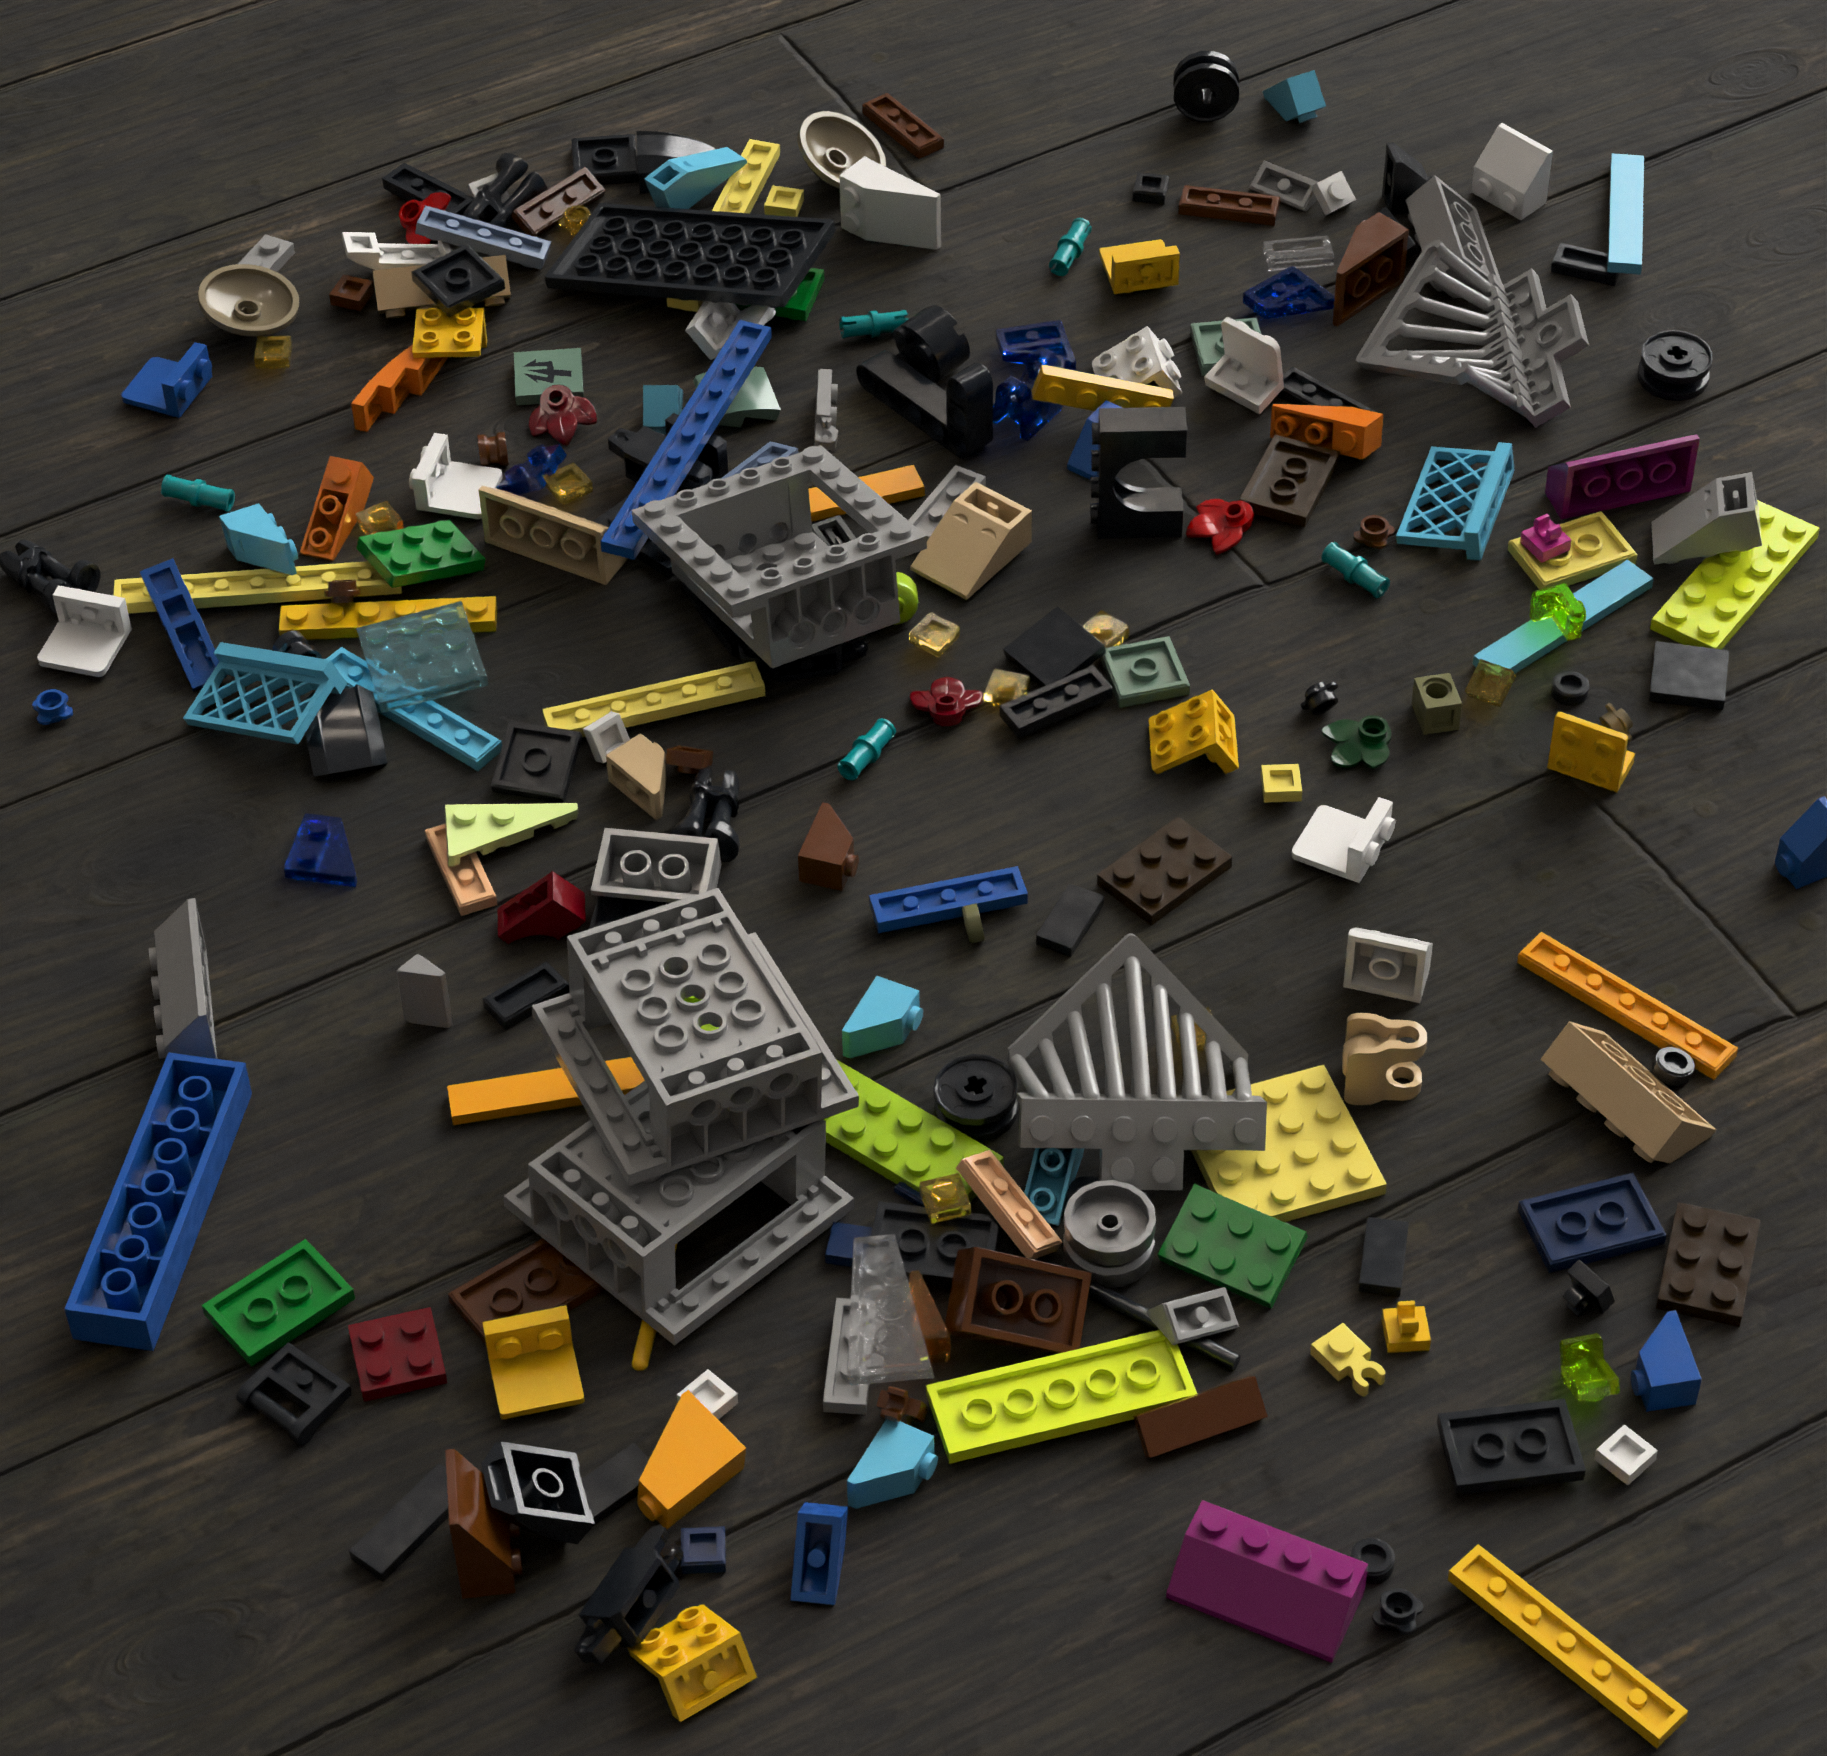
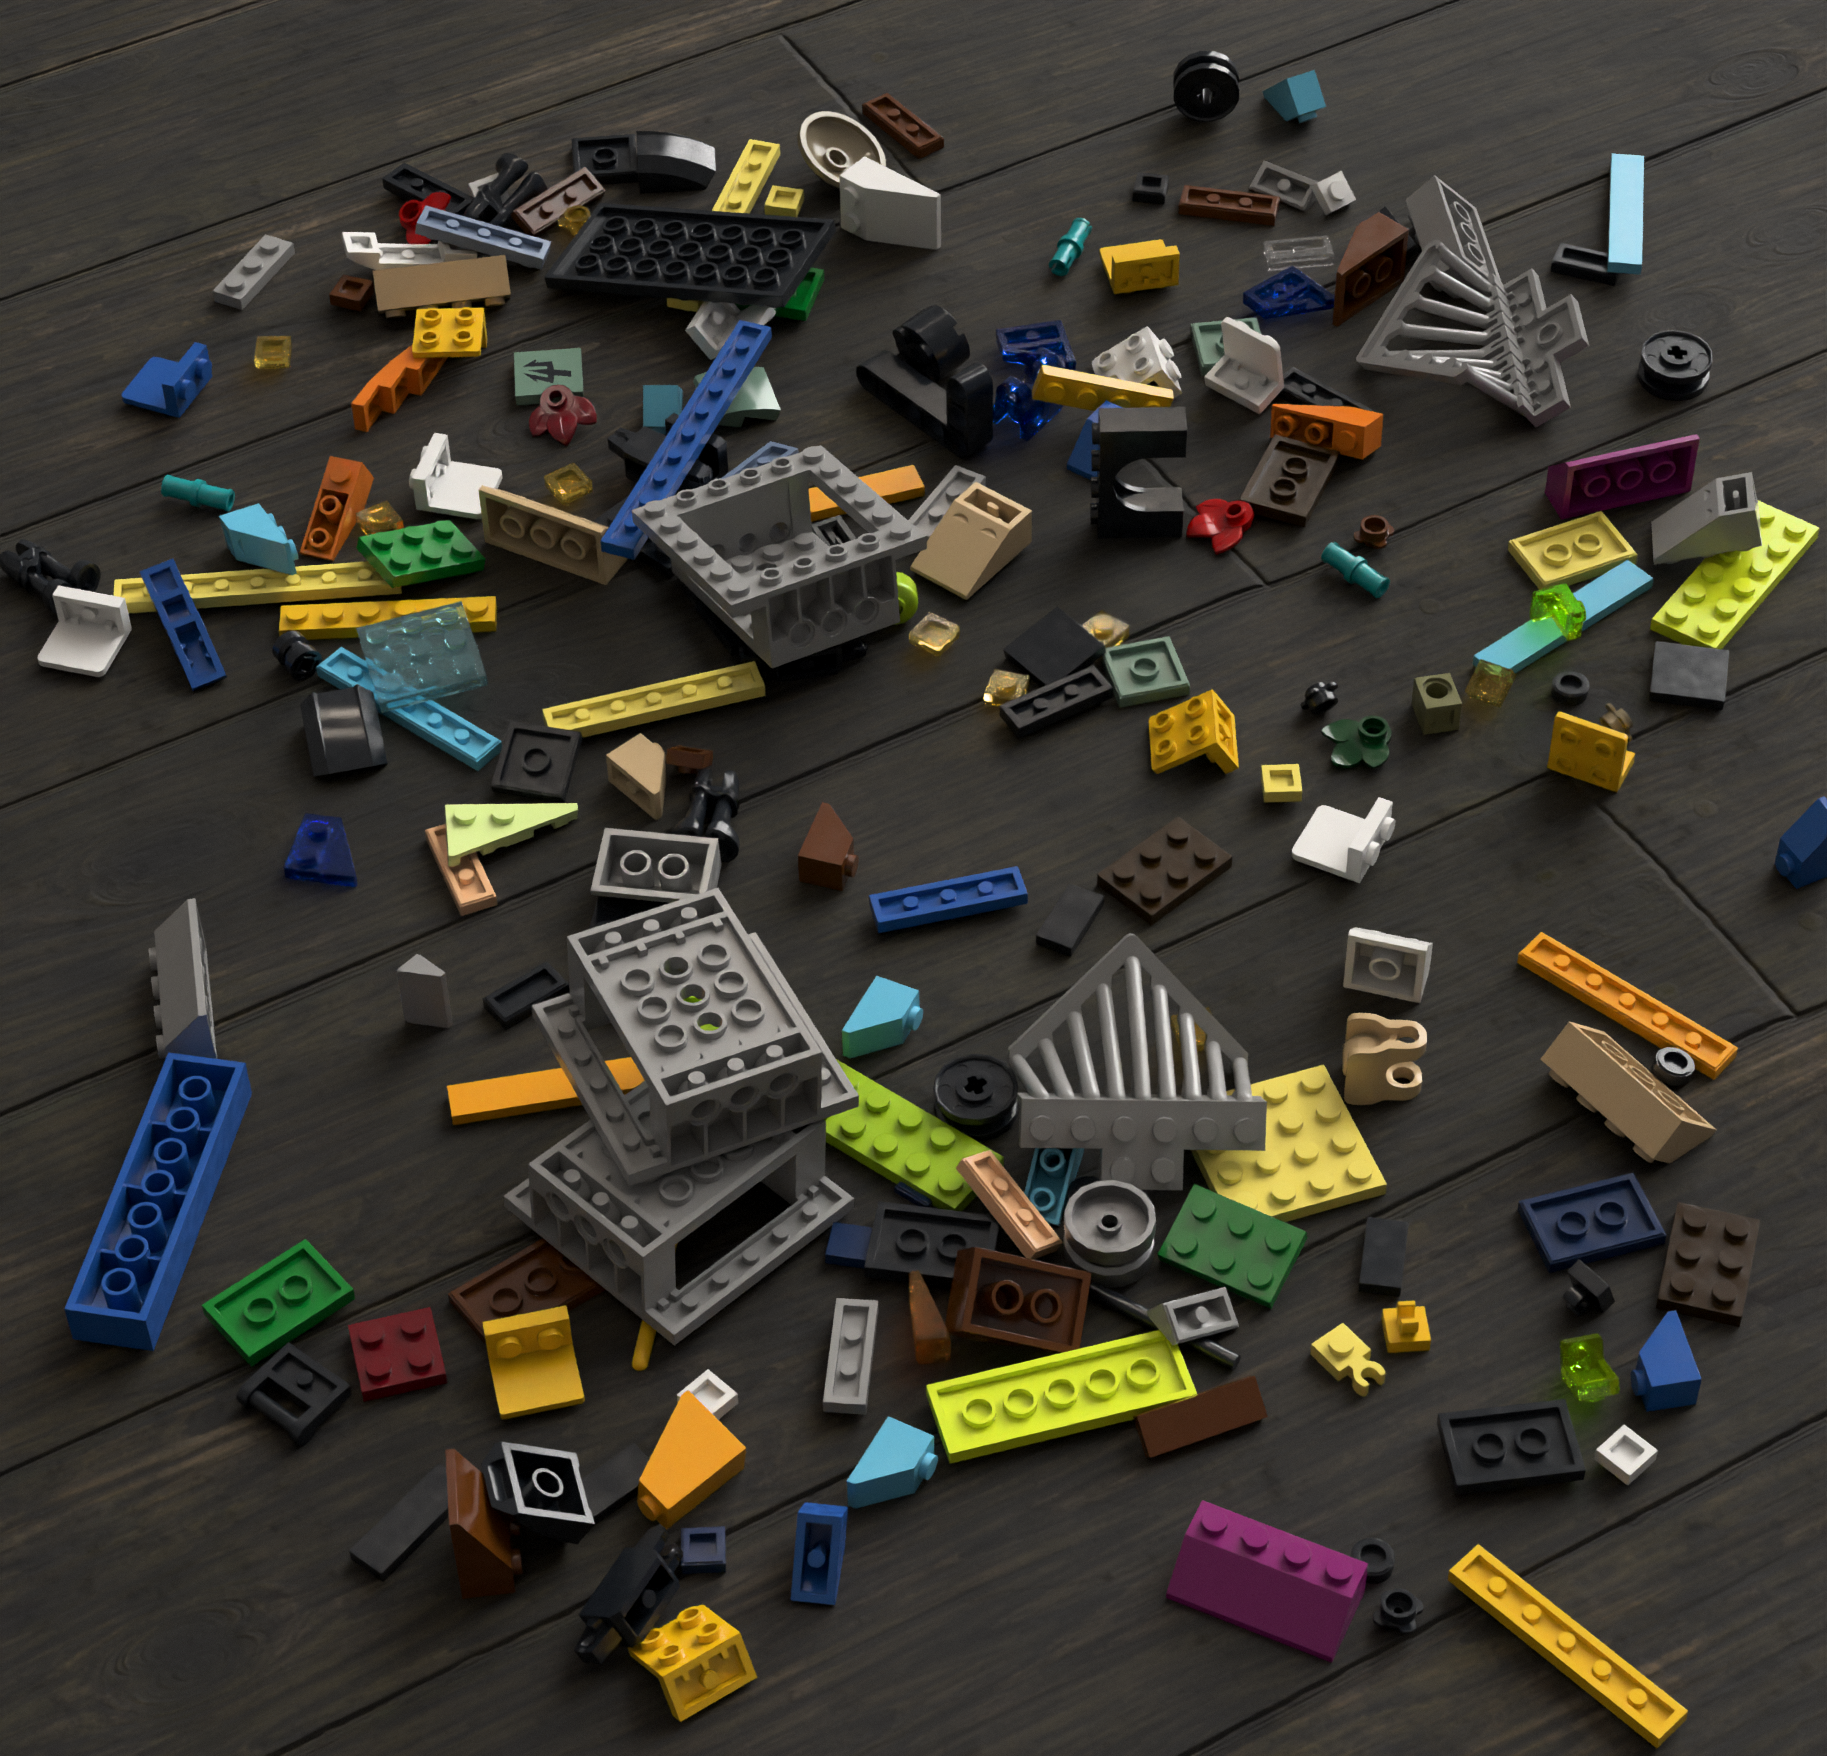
blue plate [32,689,73,725] -> none
medium azure fence [183,642,347,744] -> none
dark tan dish [198,264,299,337] -> none
reddish brown plate [324,580,361,603] -> none
black tile [411,244,505,317] -> none
reddish brown wheel [477,432,509,467] -> none
clear blue wing [496,444,567,495] -> none
dark red arch [497,871,586,944] -> none
white plate [583,711,630,763] -> none
medium azure slope [644,147,747,209] -> none
light grey hinge [814,369,839,452] -> none
teal pin [837,718,896,781] -> none
teal pin [839,310,909,339] -> none
clear wing [847,1234,935,1385] -> none
reddish brown plate [876,1386,929,1425] -> none
dark red plate [910,677,983,726] -> none
clear yellow plate [919,1173,971,1224] -> none
olive tile [962,903,985,944] -> none
black slope [1382,142,1432,215] -> none
medium azure fence [1396,442,1514,560] -> none
white slope [1471,123,1553,220] -> none
dark pink tile [1520,514,1572,563] -> none

